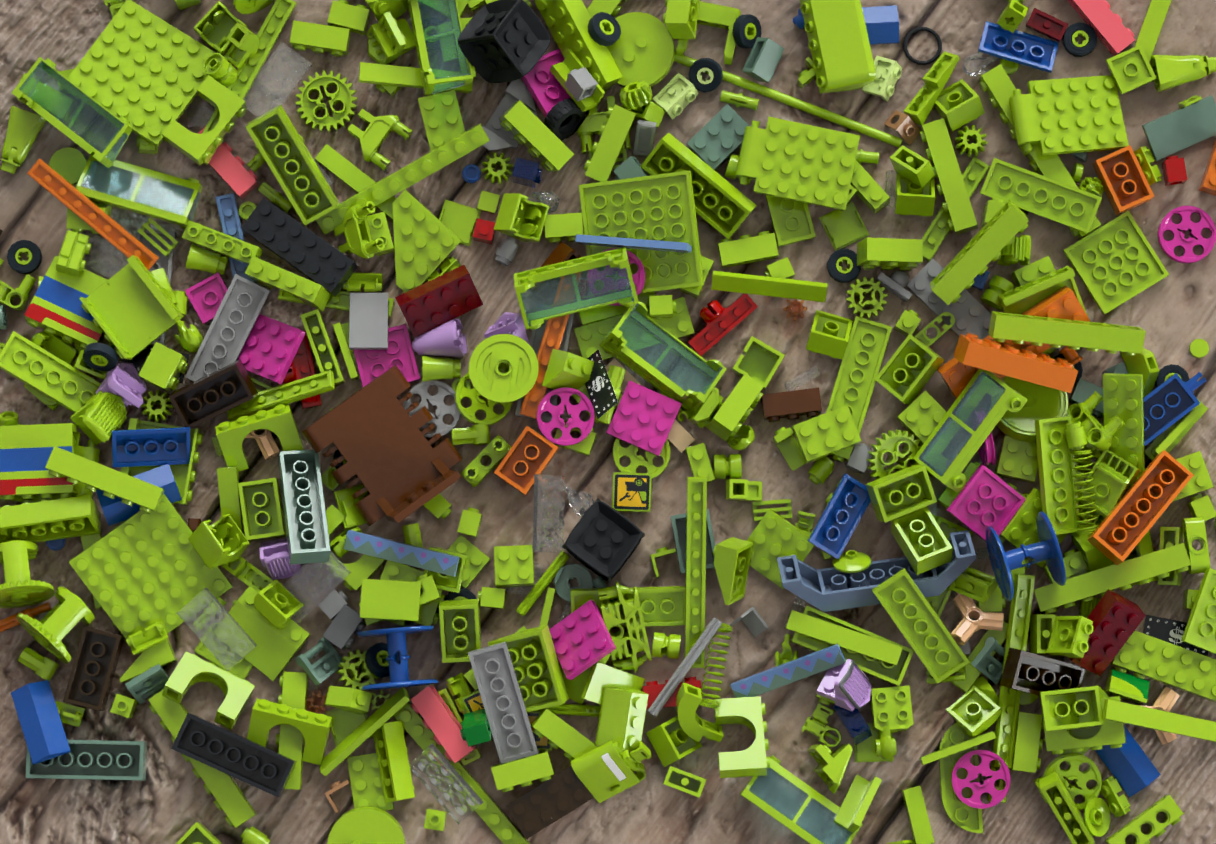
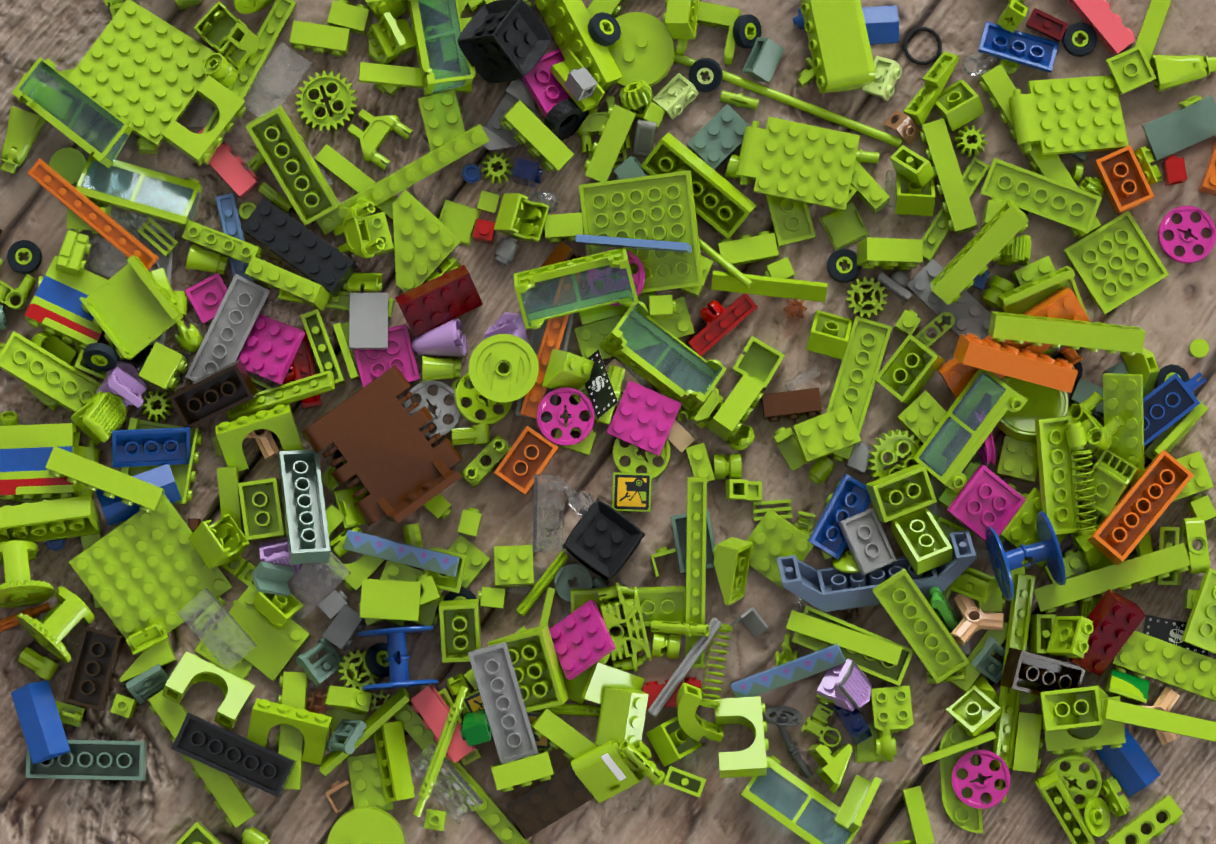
none -> sand green panel [251,561,295,596]
none -> sand green plate [326,719,367,754]
none -> lime axle [413,685,468,817]
none -> lime pin [619,740,666,786]
none -> lime pin [651,620,710,637]
none -> lime piece [699,238,753,288]
none -> dark grey dish [764,706,813,778]
none -> light grey tile [838,508,897,576]
none -> bright green plate [929,586,959,631]

